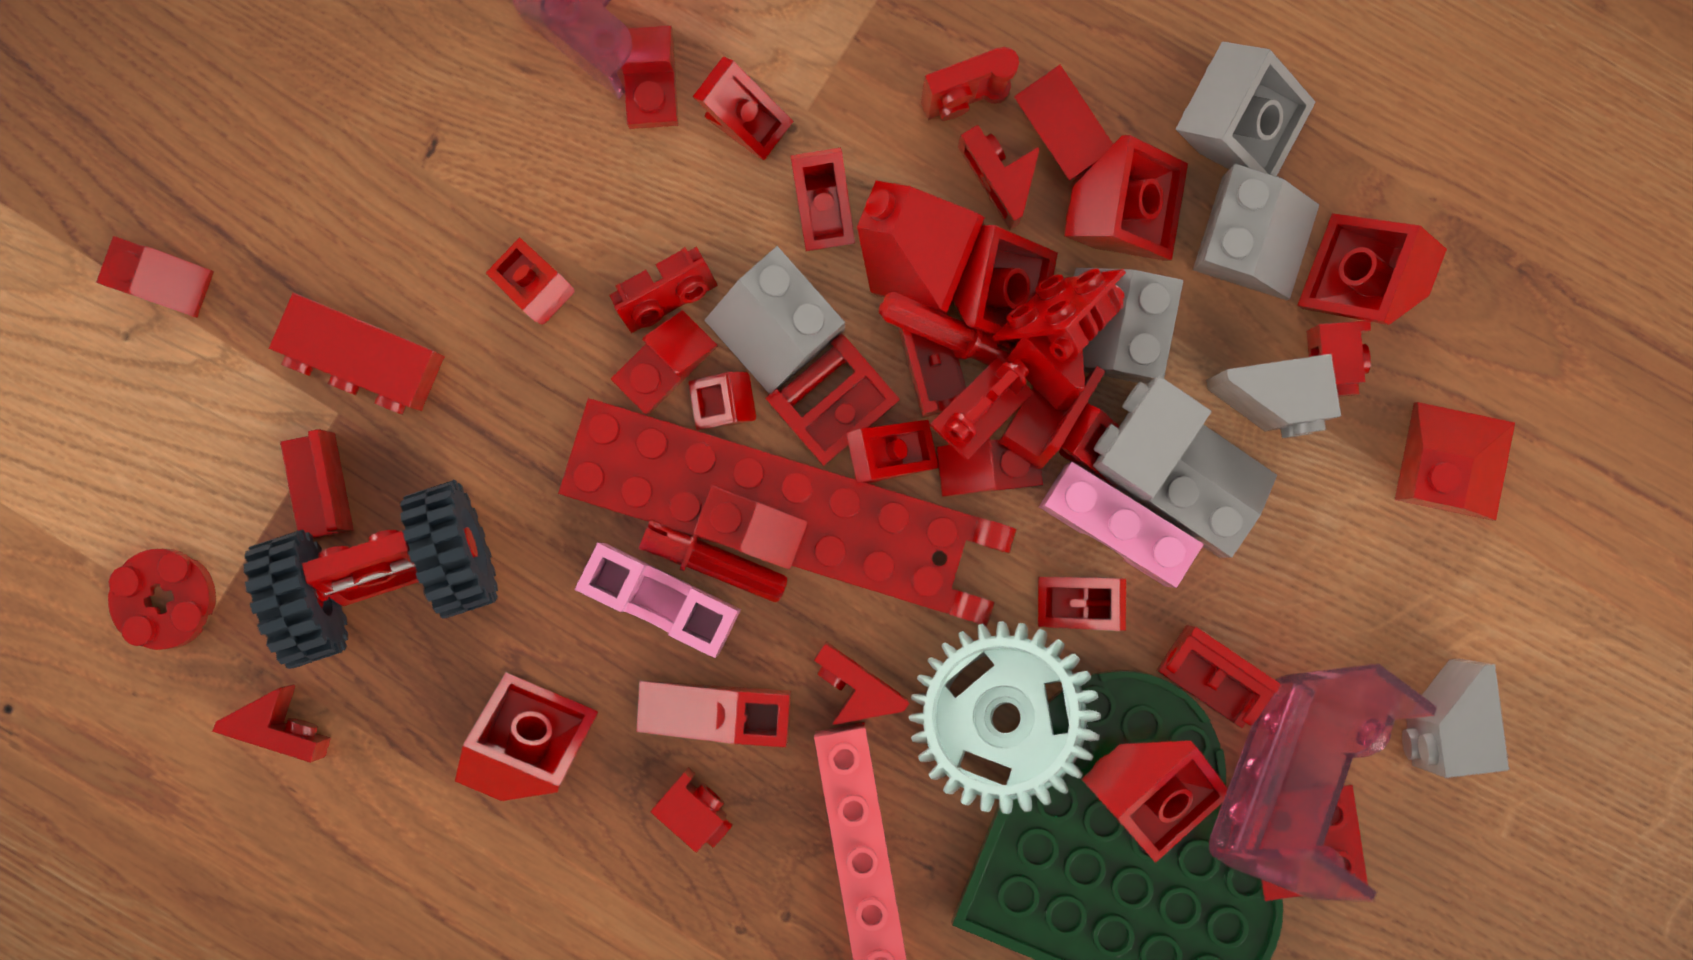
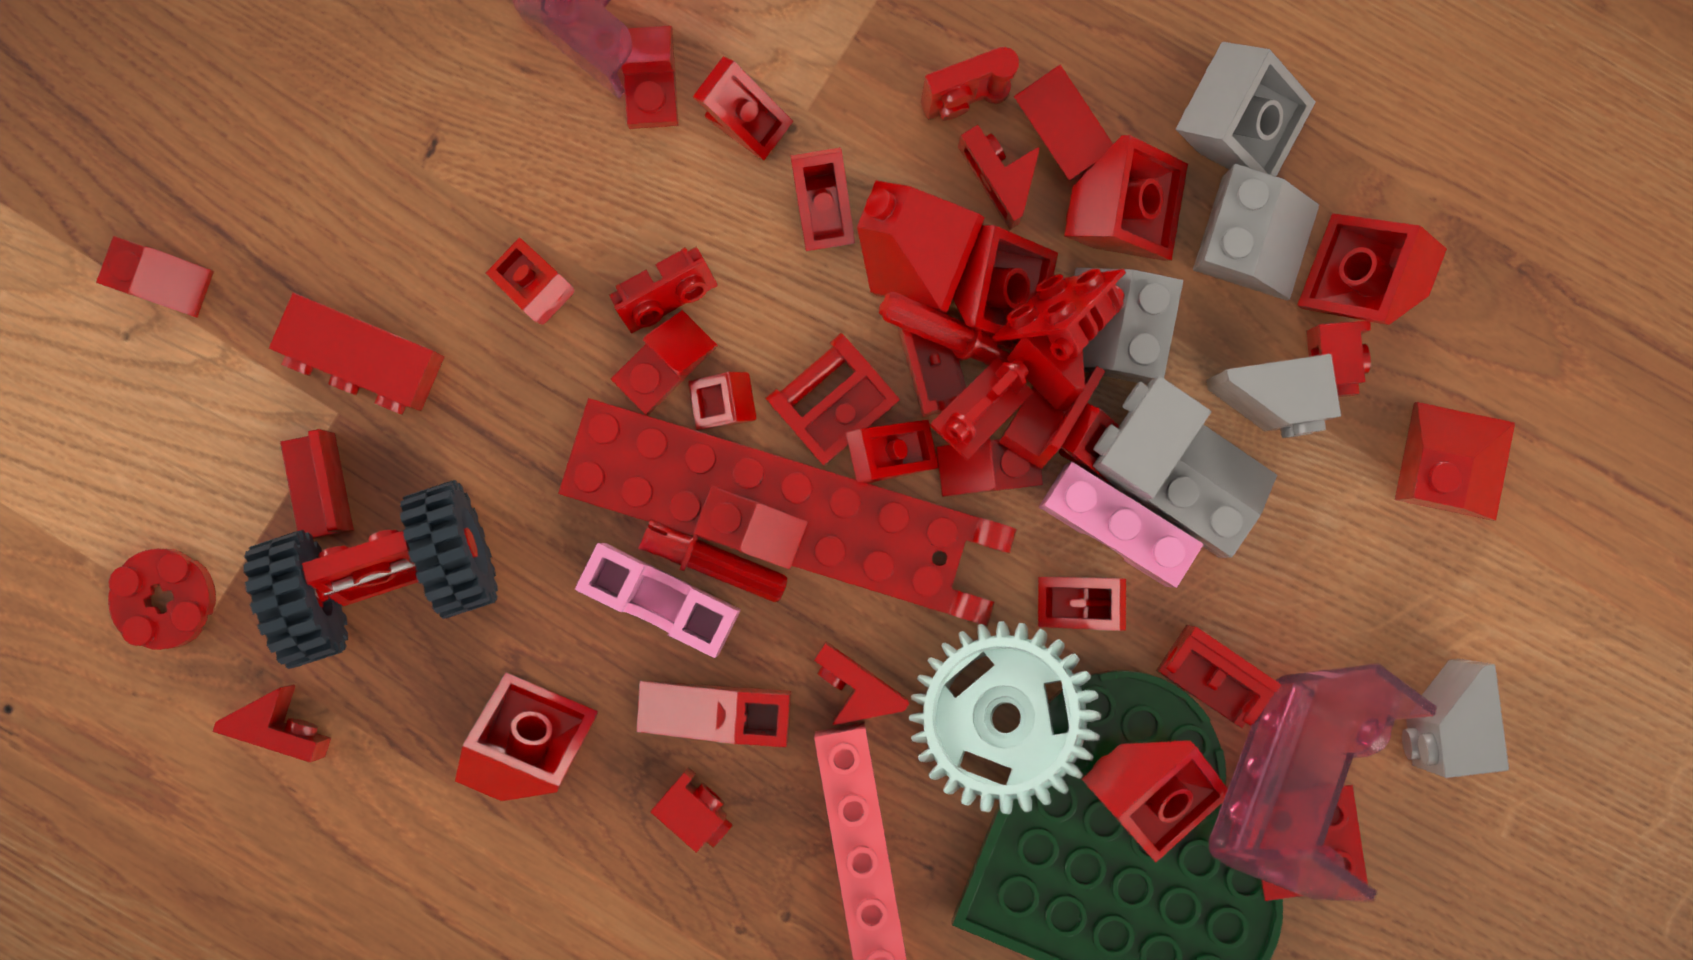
light grey slope [704,246,845,394] -> none

